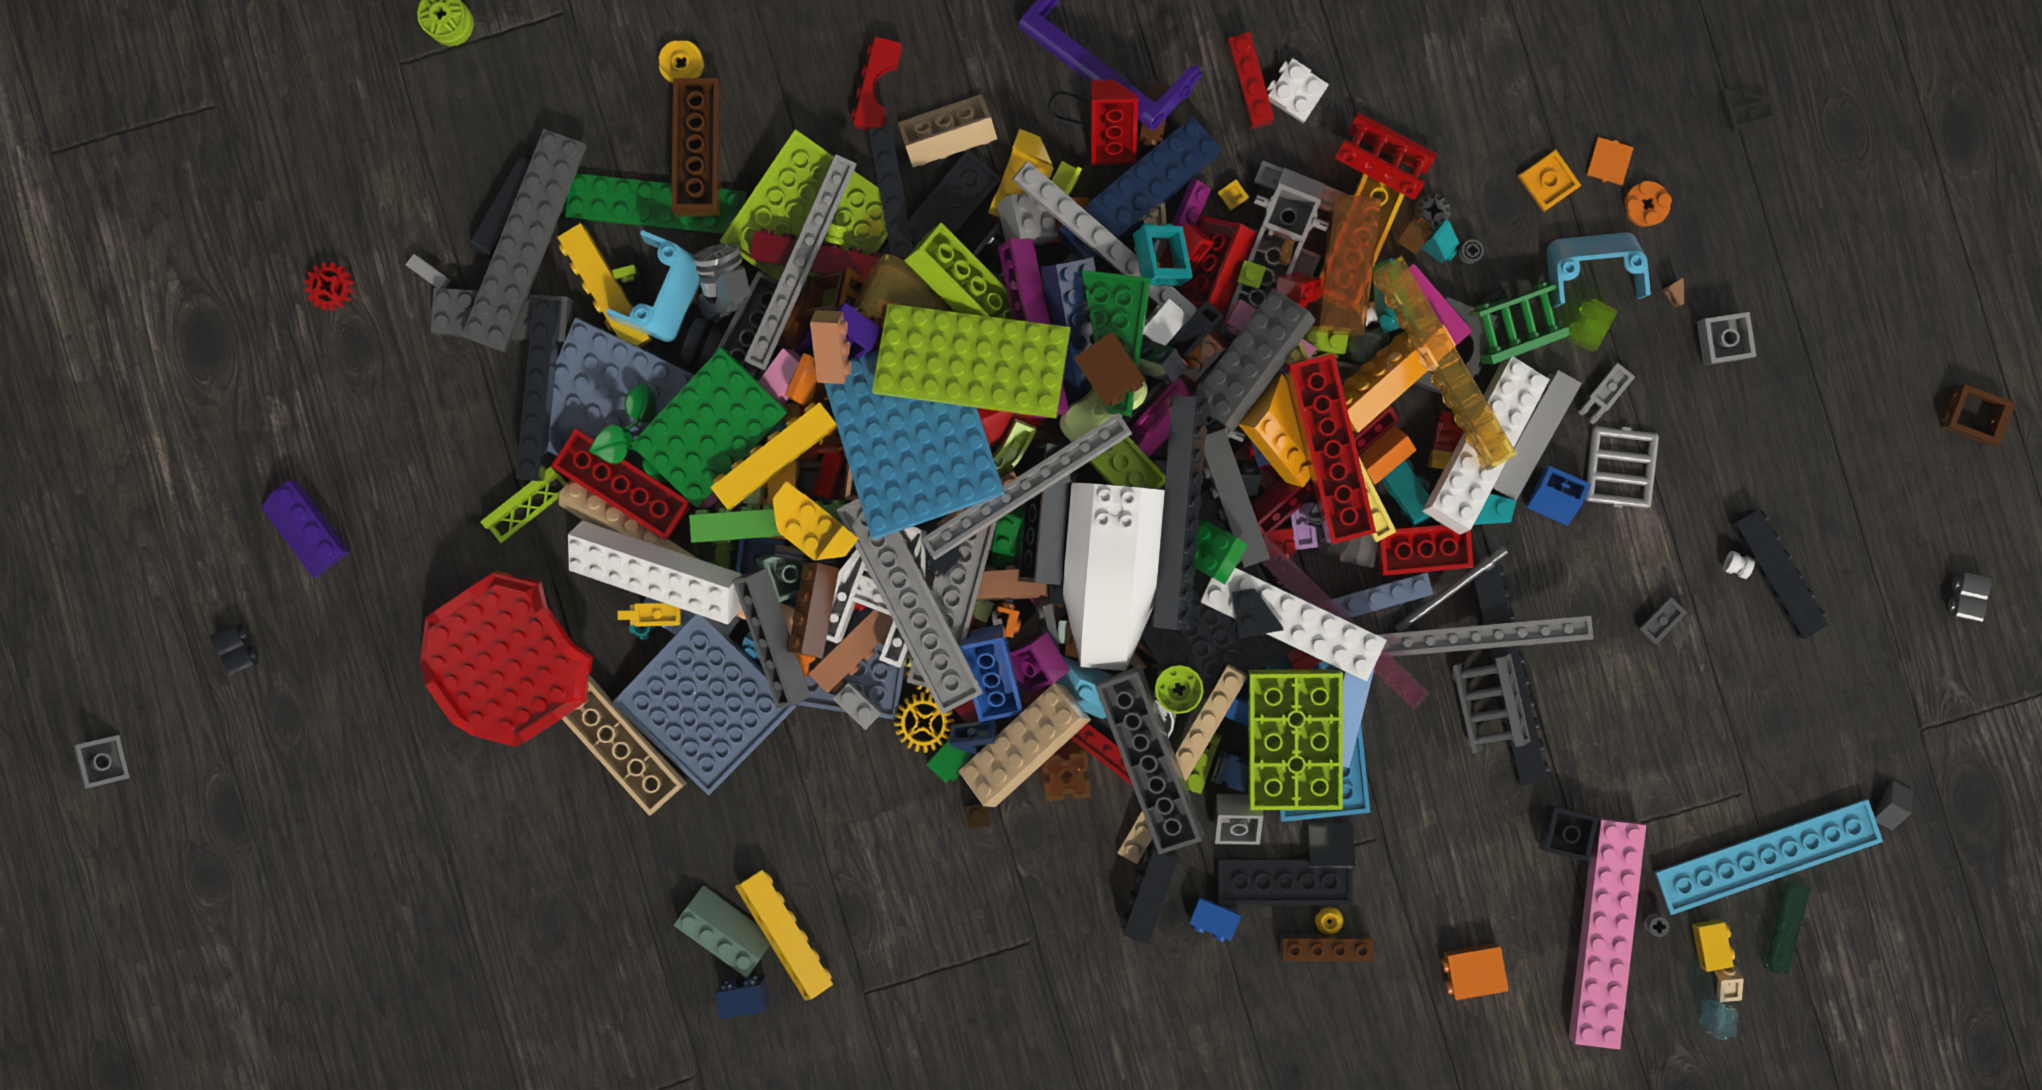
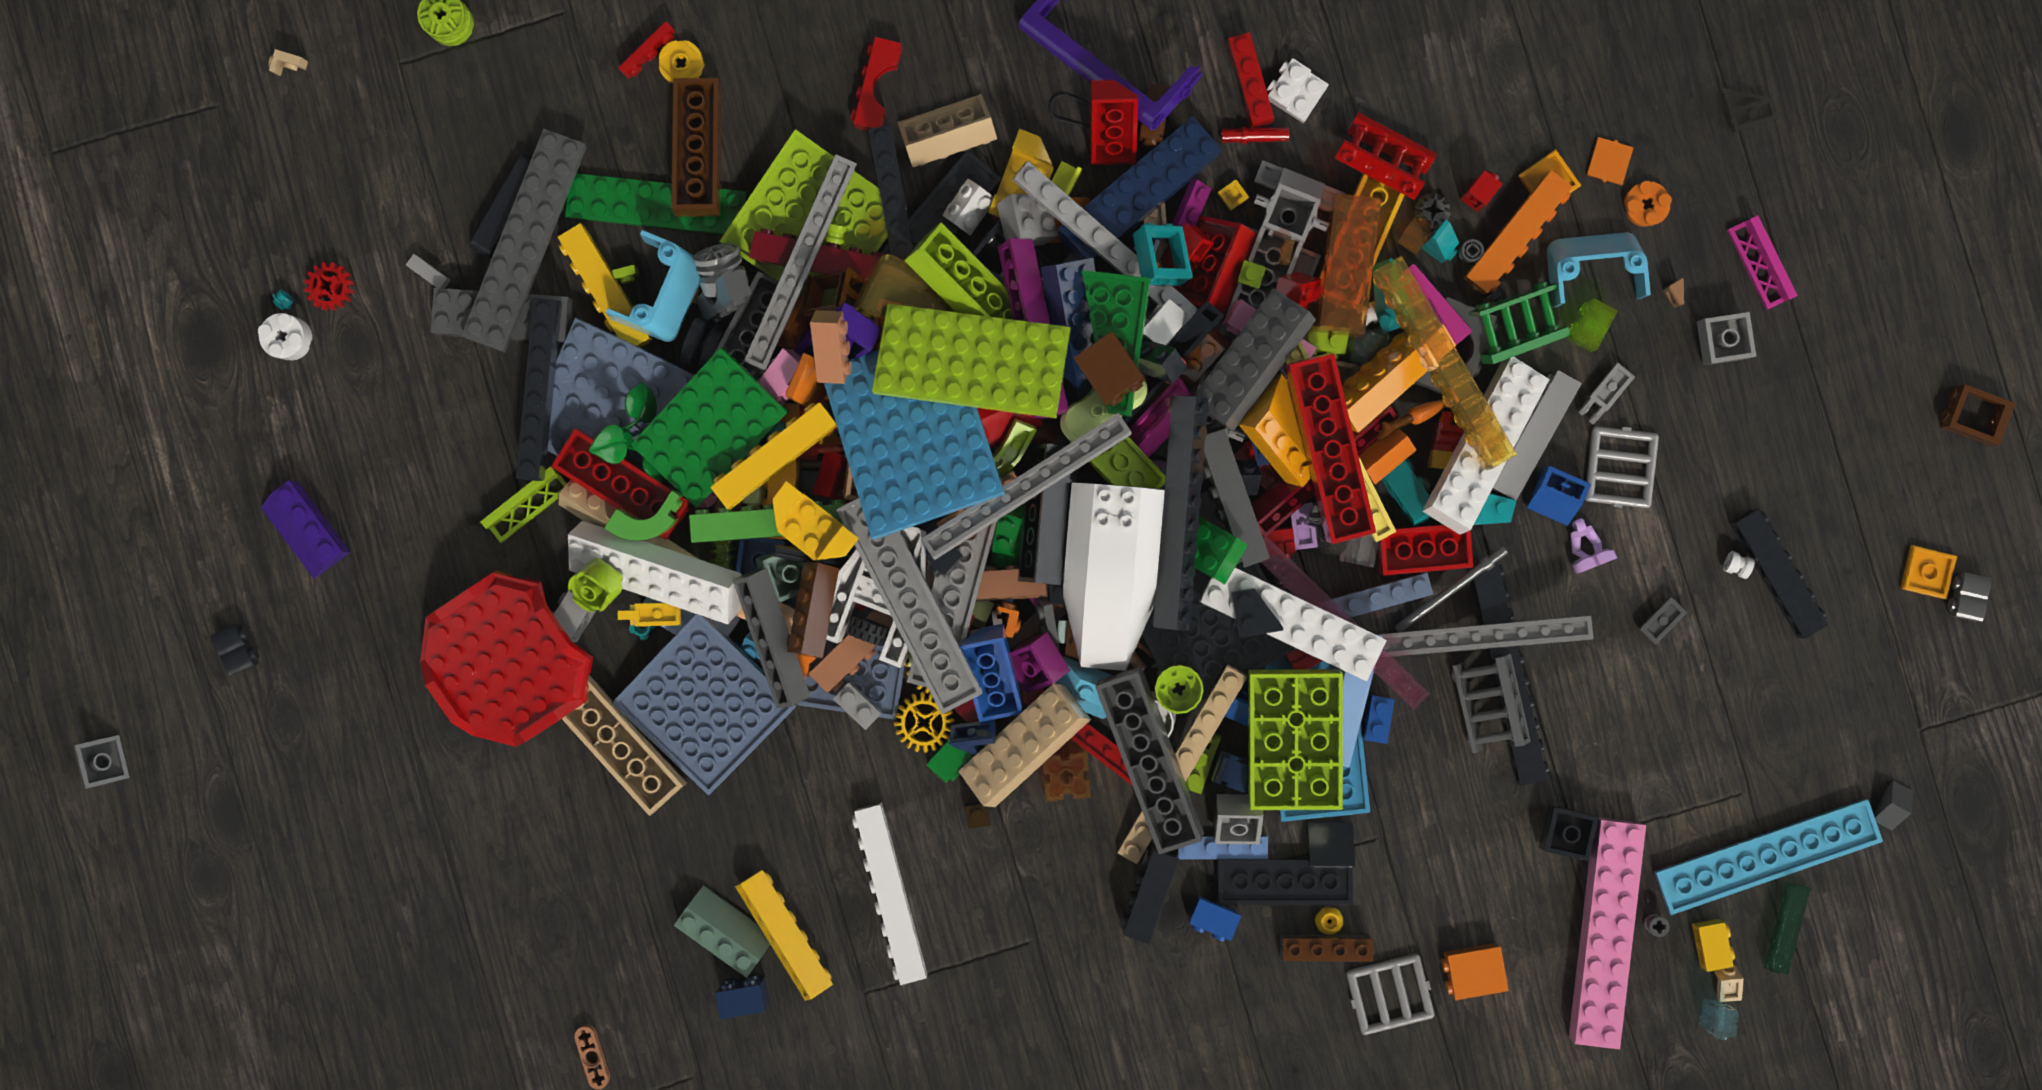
none -> white brick [258,313,312,360]
none -> tan bracket [269,49,308,76]
none -> teal plate [272,289,294,310]
none -> light grey brick [552,590,597,642]
none -> lime brick [568,557,623,612]
none -> nougat beam [575,1024,610,1089]
none -> bright green arch [605,490,683,541]
none -> red plate [618,21,676,79]
none -> black tyre [846,615,890,646]
none -> white brick [852,802,927,985]
none -> white bracket [943,179,994,236]
none -> medium blue plate [1178,836,1268,859]
none -> red pin [1221,126,1289,144]
none -> light grey bar [1346,953,1435,1035]
none -> blue brick [1362,694,1395,744]
none -> piece [1376,397,1453,440]
none -> red brick [1460,170,1503,212]
none -> orange brick [1463,170,1573,295]
none -> lavender piece [1570,518,1617,574]
none -> dark pink fence [1727,215,1798,310]
none -> light orange tile [1900,545,1957,599]

